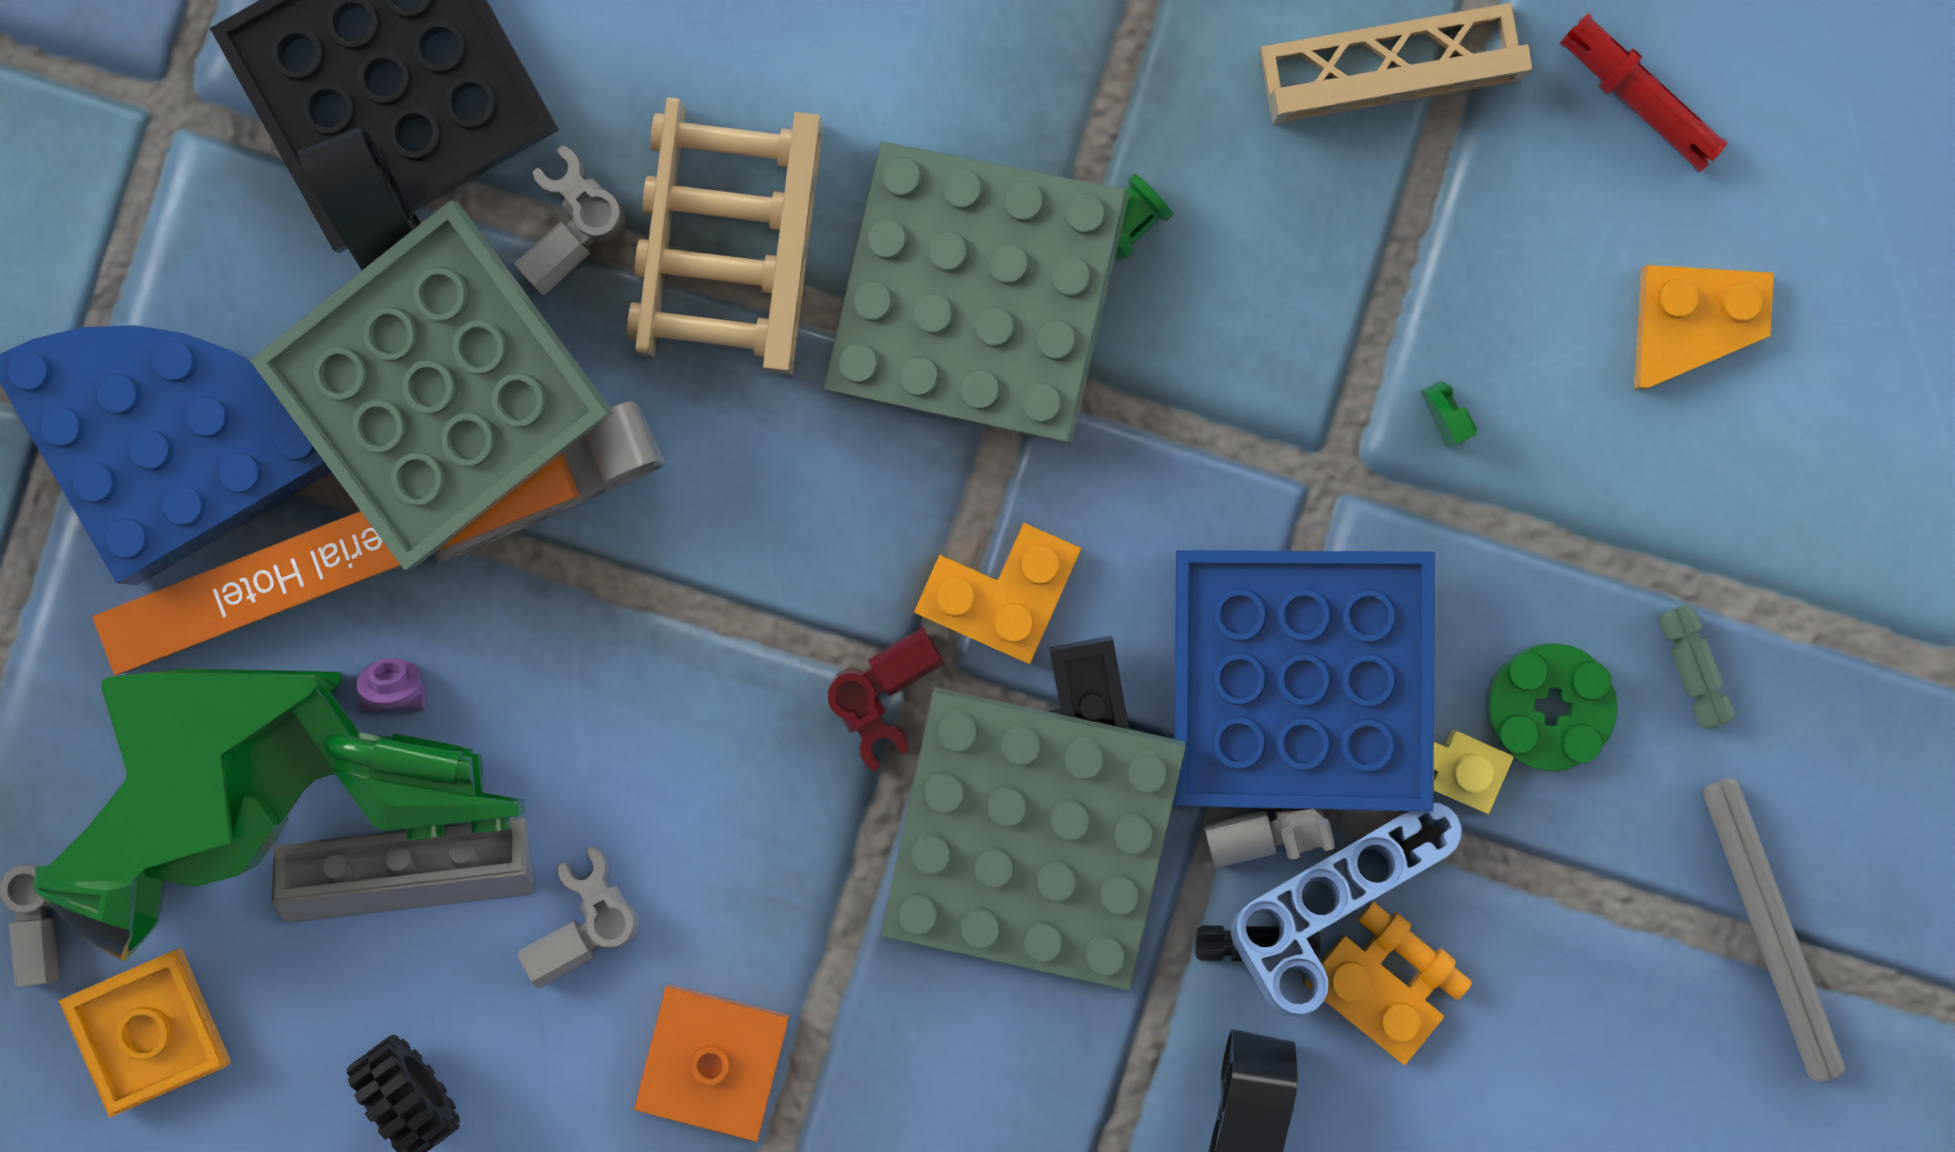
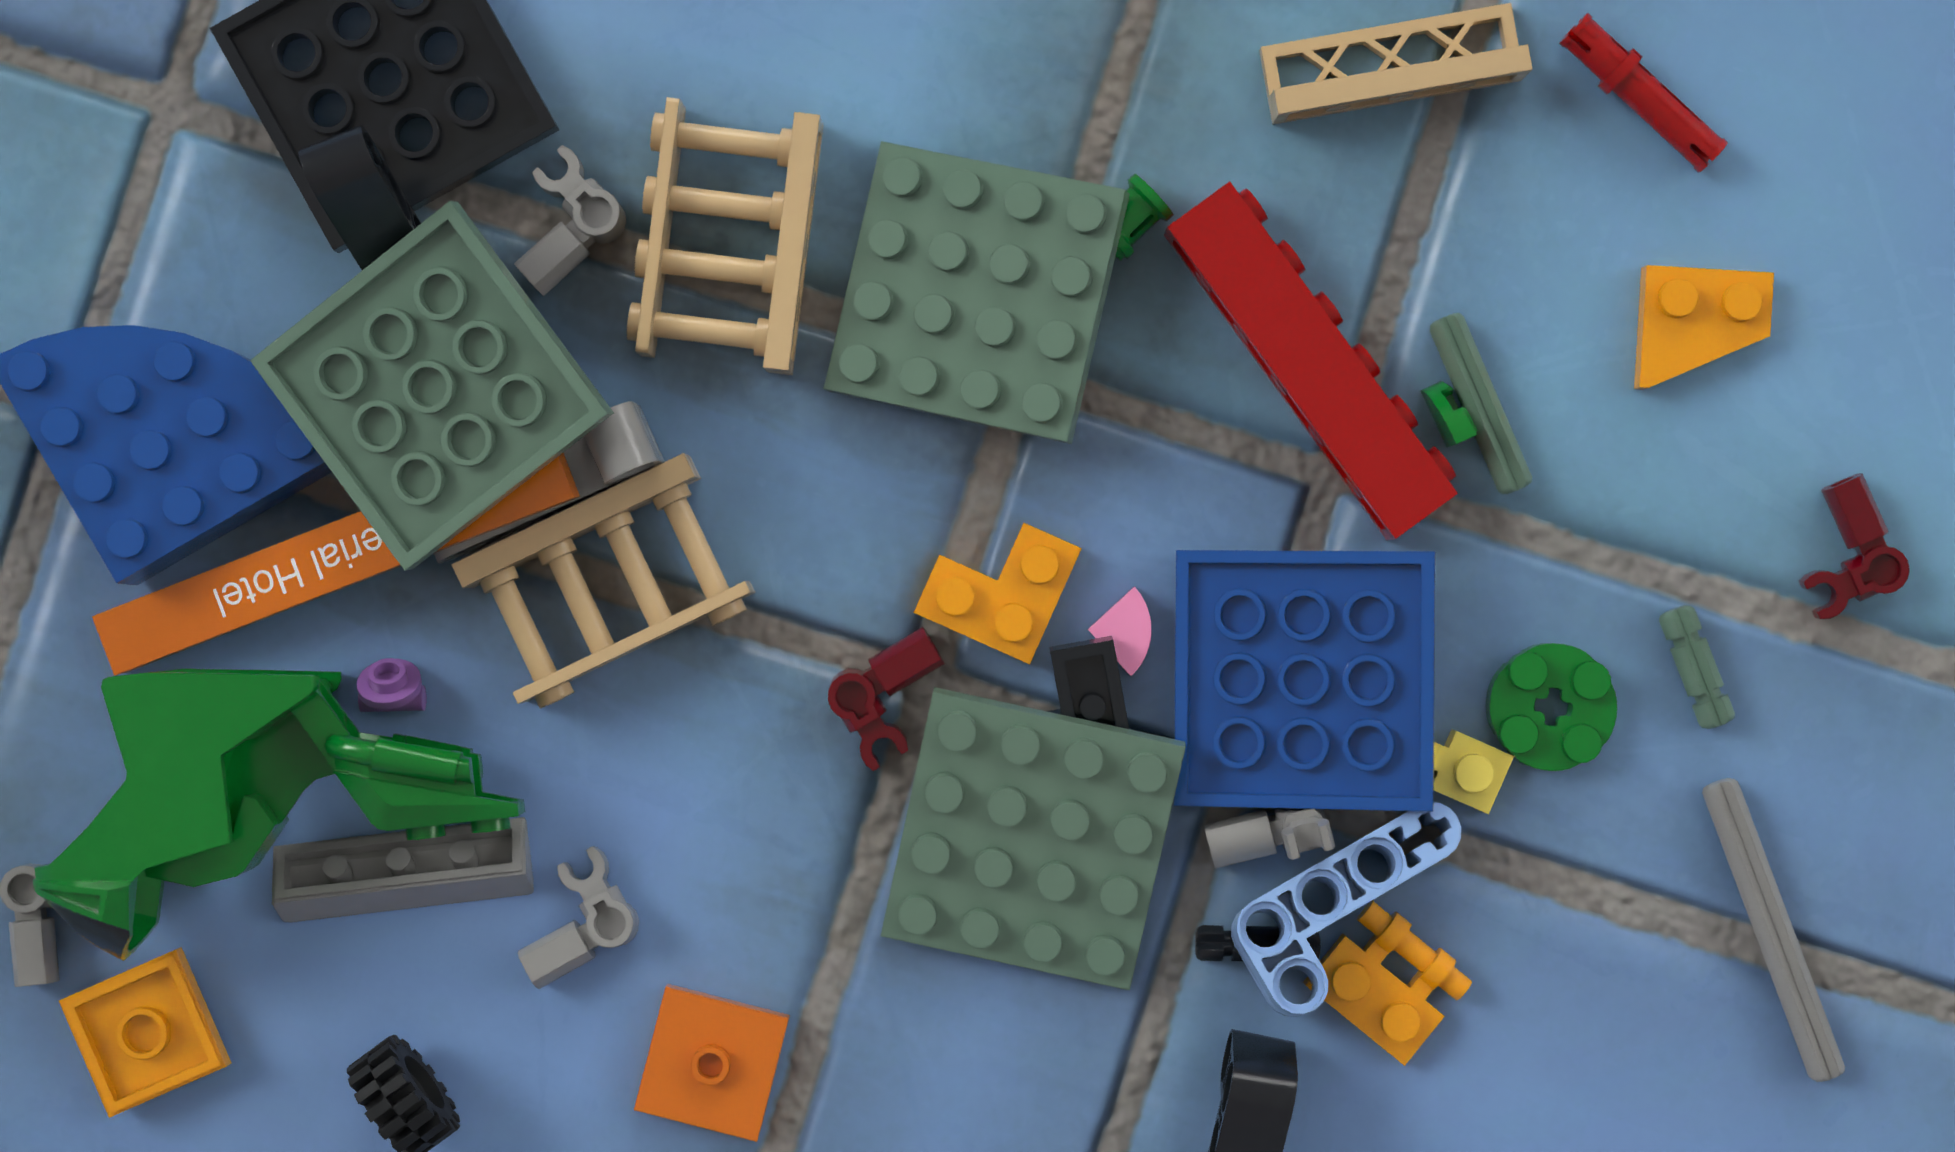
none -> tan fence [451,453,756,709]
none -> bright pink tile [1087,587,1152,676]
none -> red brick [1164,181,1458,541]
none -> sand green axle [1430,313,1532,494]
none -> dark red bar [1799,473,1910,619]

